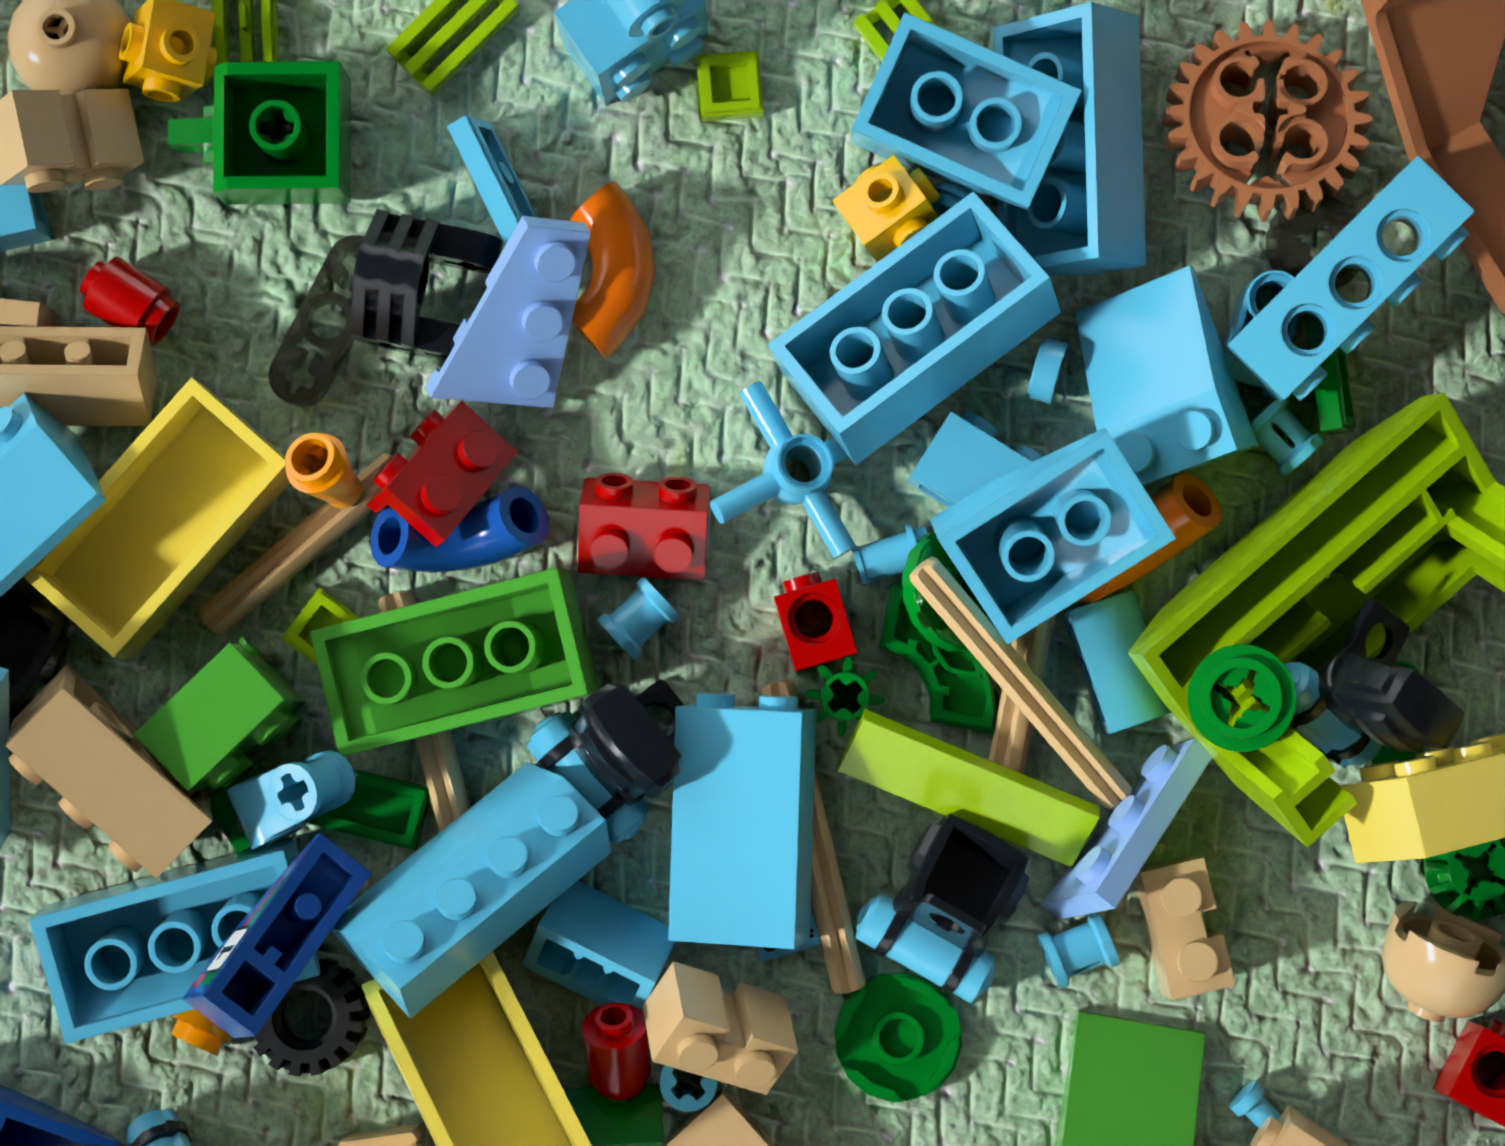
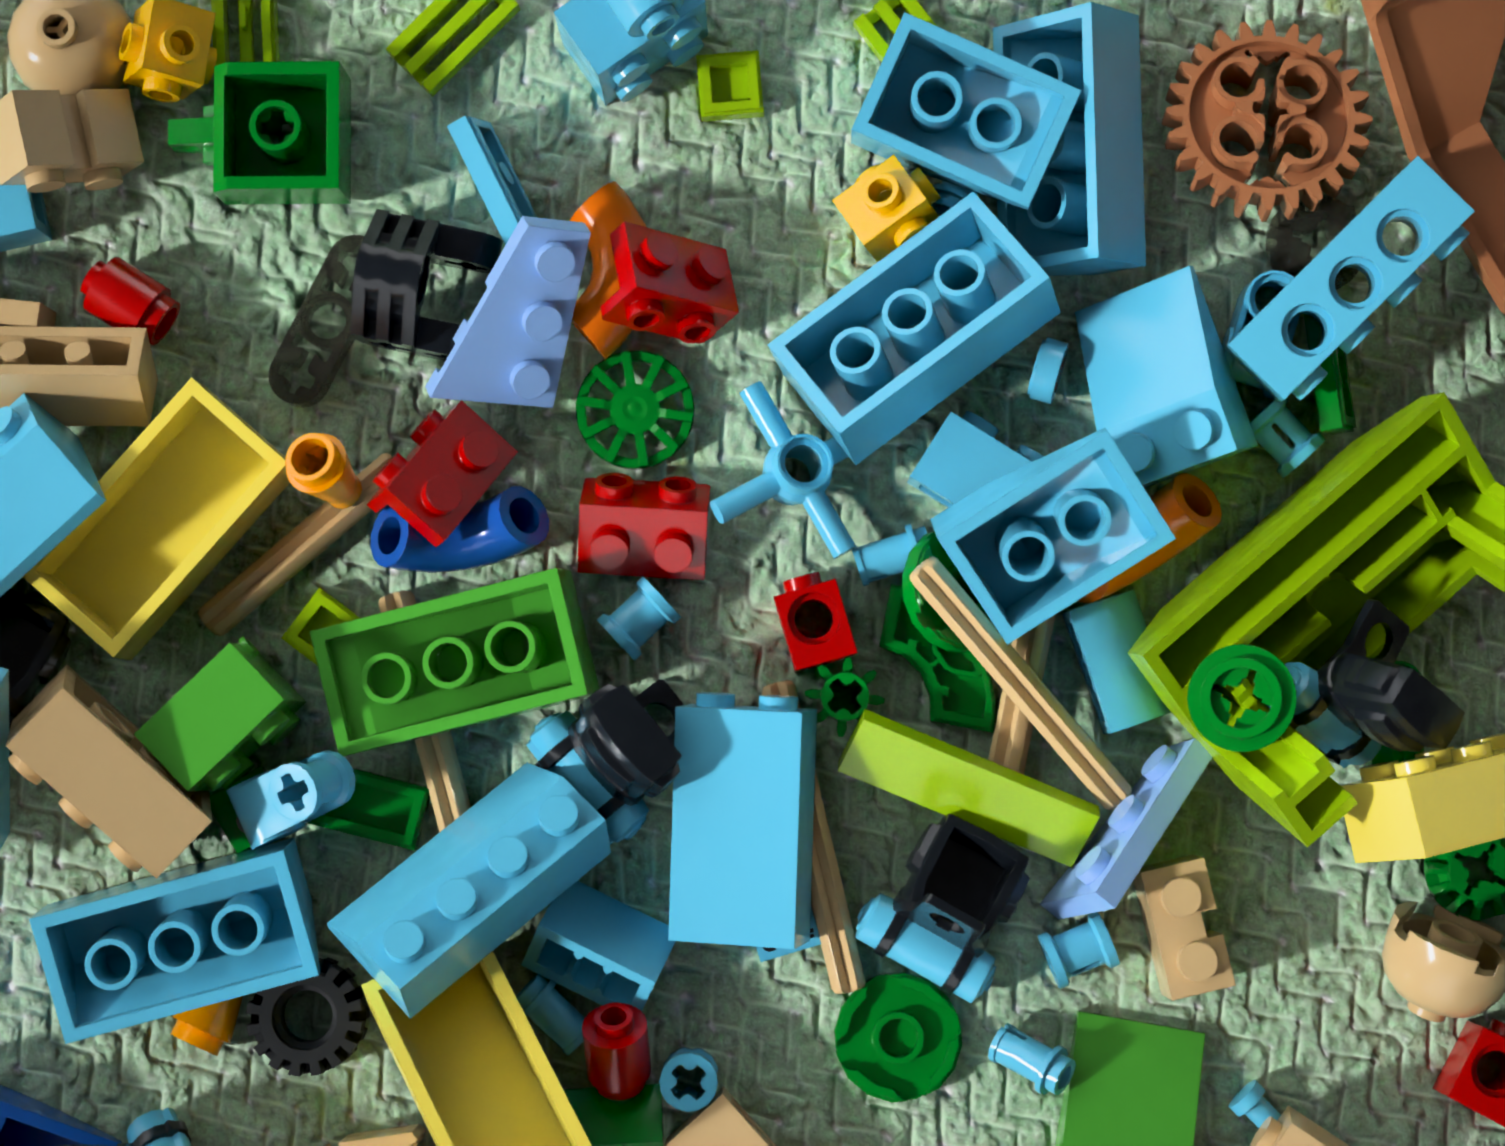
blue slope [182,833,371,1038] -> none
tan brick [642,961,798,1095] -> none
none -> medium azure pin [516,974,585,1055]
none -> green wheel [576,351,695,470]
none -> red bracket [600,221,739,344]
none -> medium azure pin [988,1023,1076,1095]

